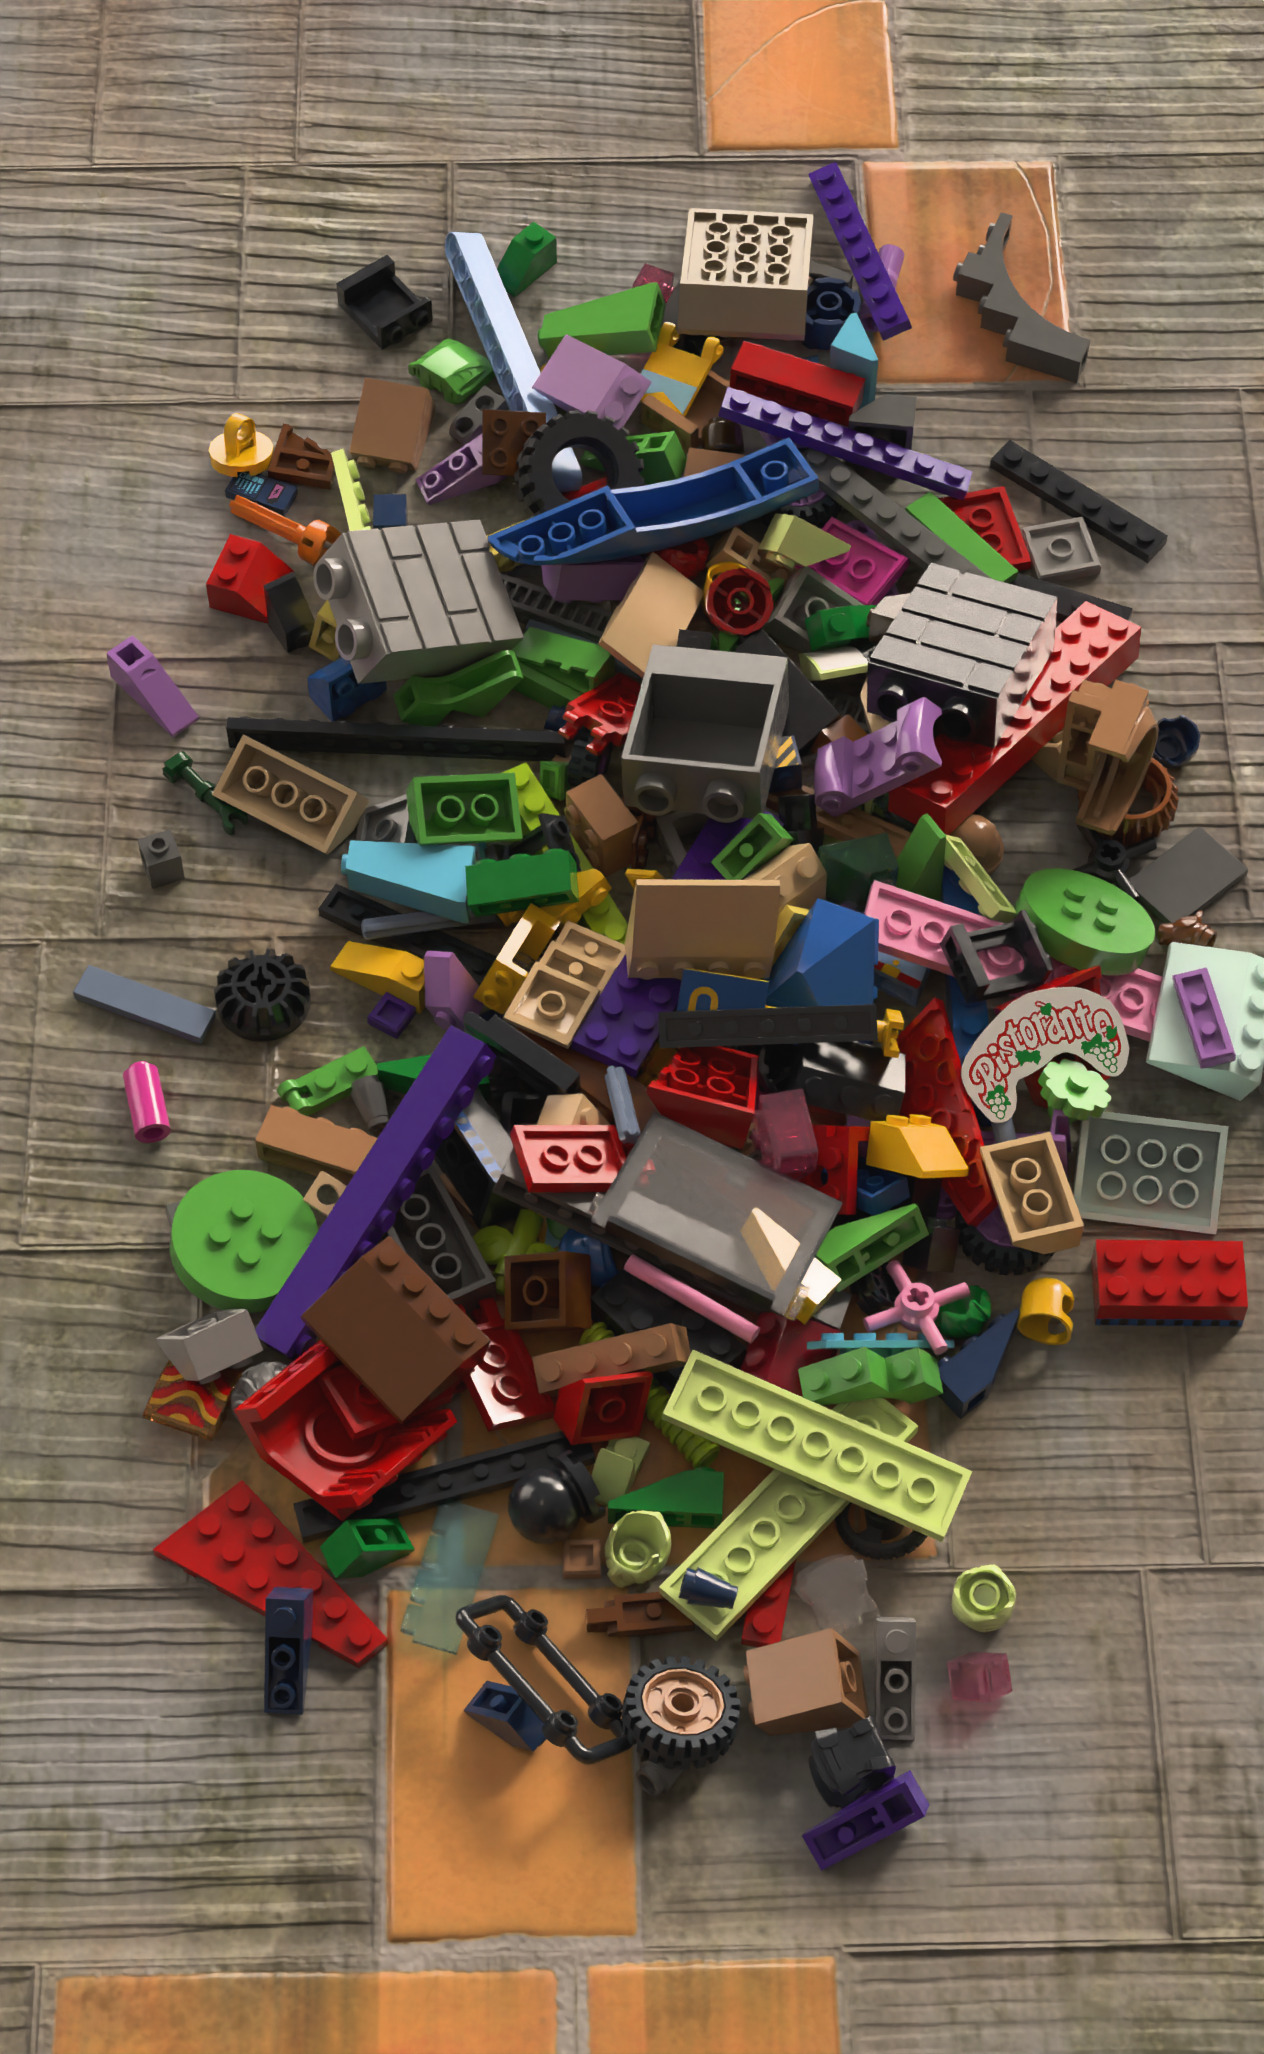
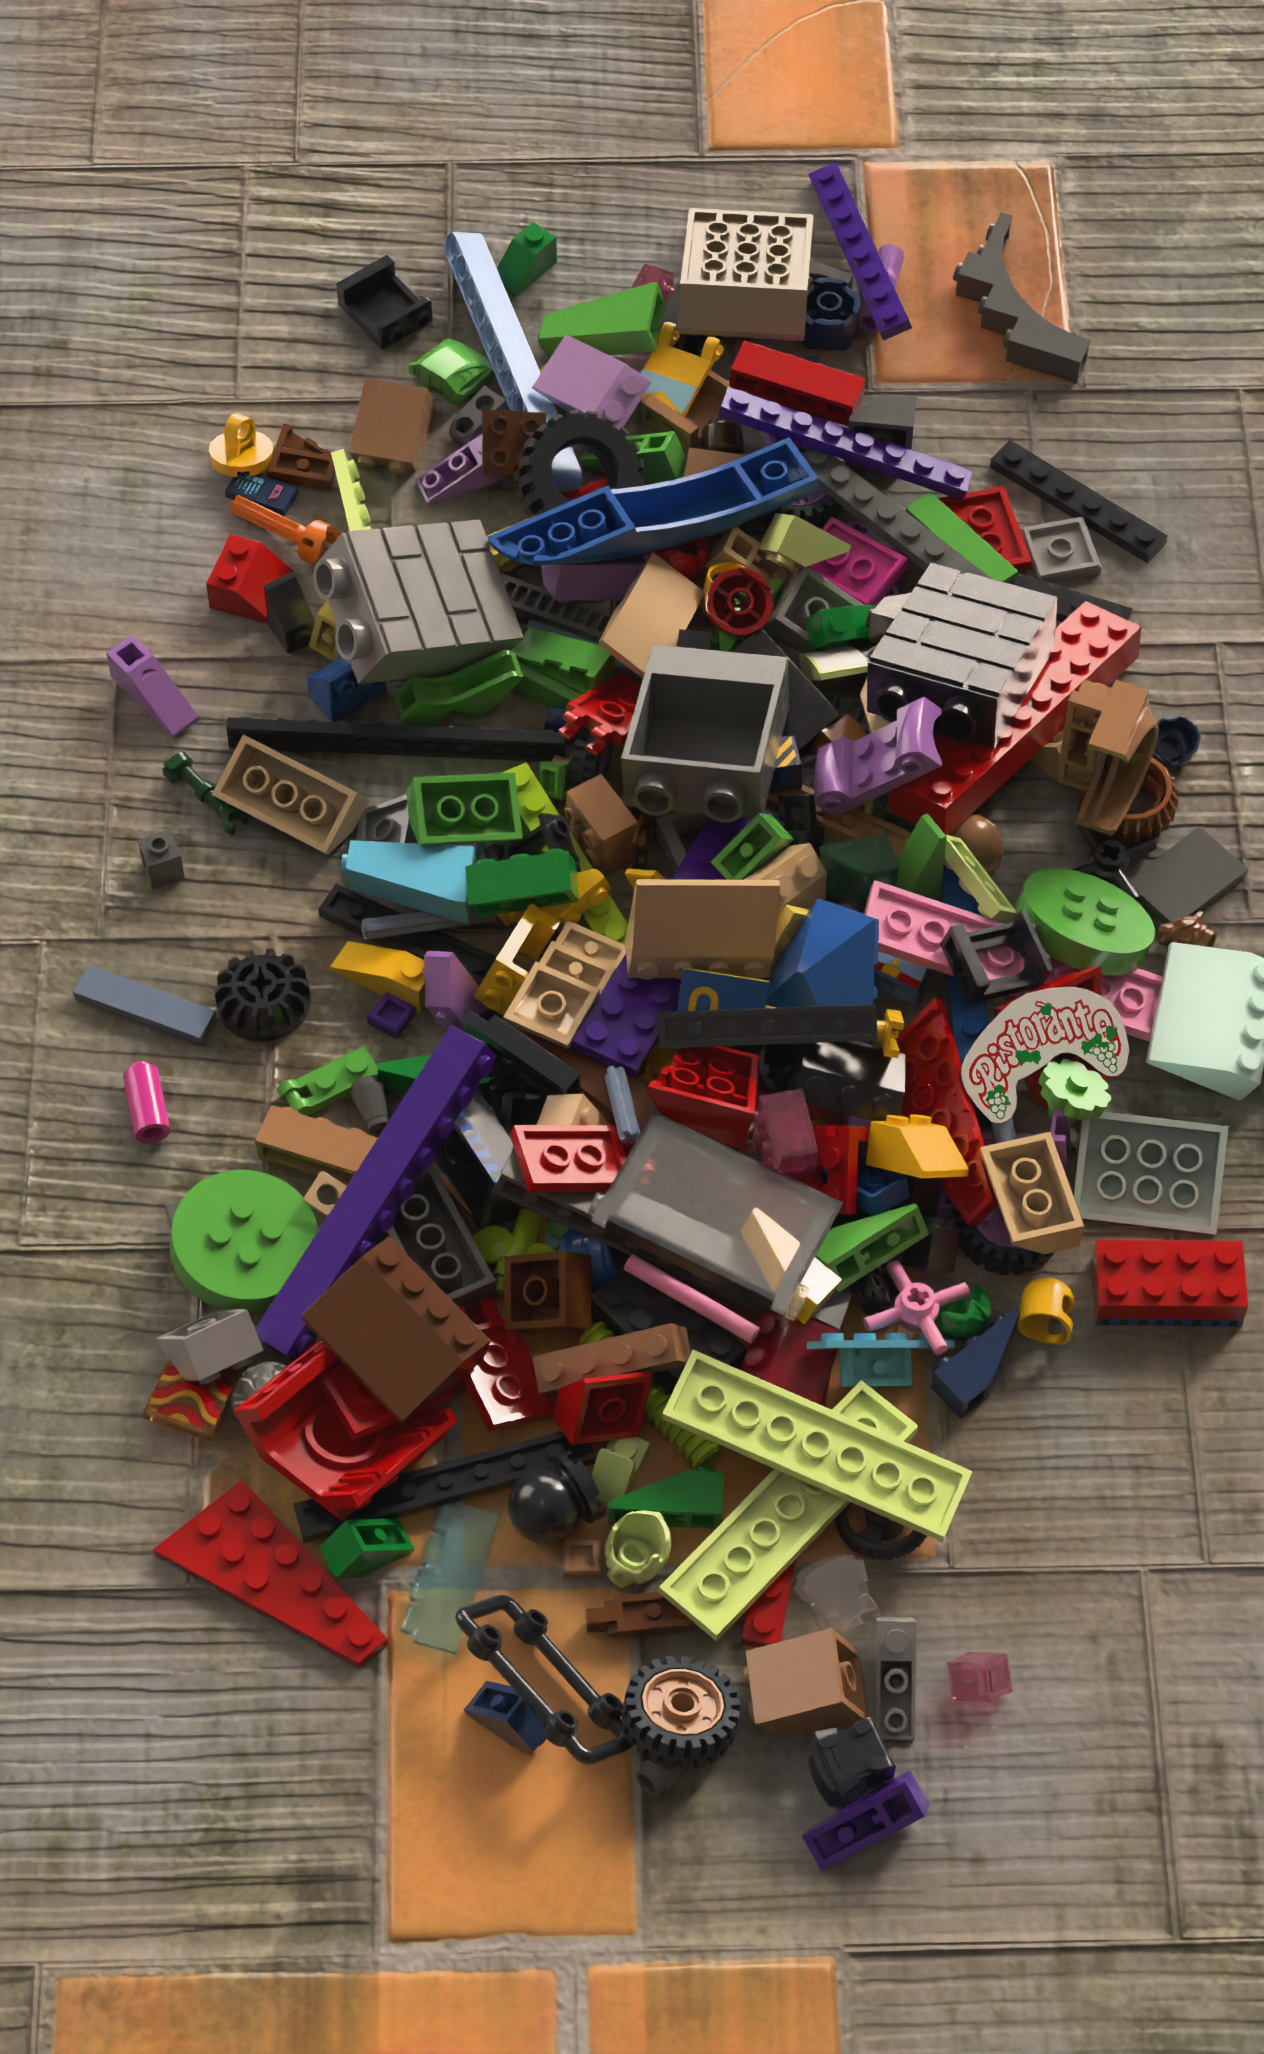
dark blue slope [264,1587,313,1715] -> none
dark blue brick [373,493,408,530] -> none
dark blue cone [678,1567,738,1610] -> none
bright green arch [798,1347,943,1406] -> none
medium azure slope [829,313,878,410] -> none
yellowish green hair [951,1565,1016,1632] -> none
medium lavender tile [1172,967,1236,1069] -> none

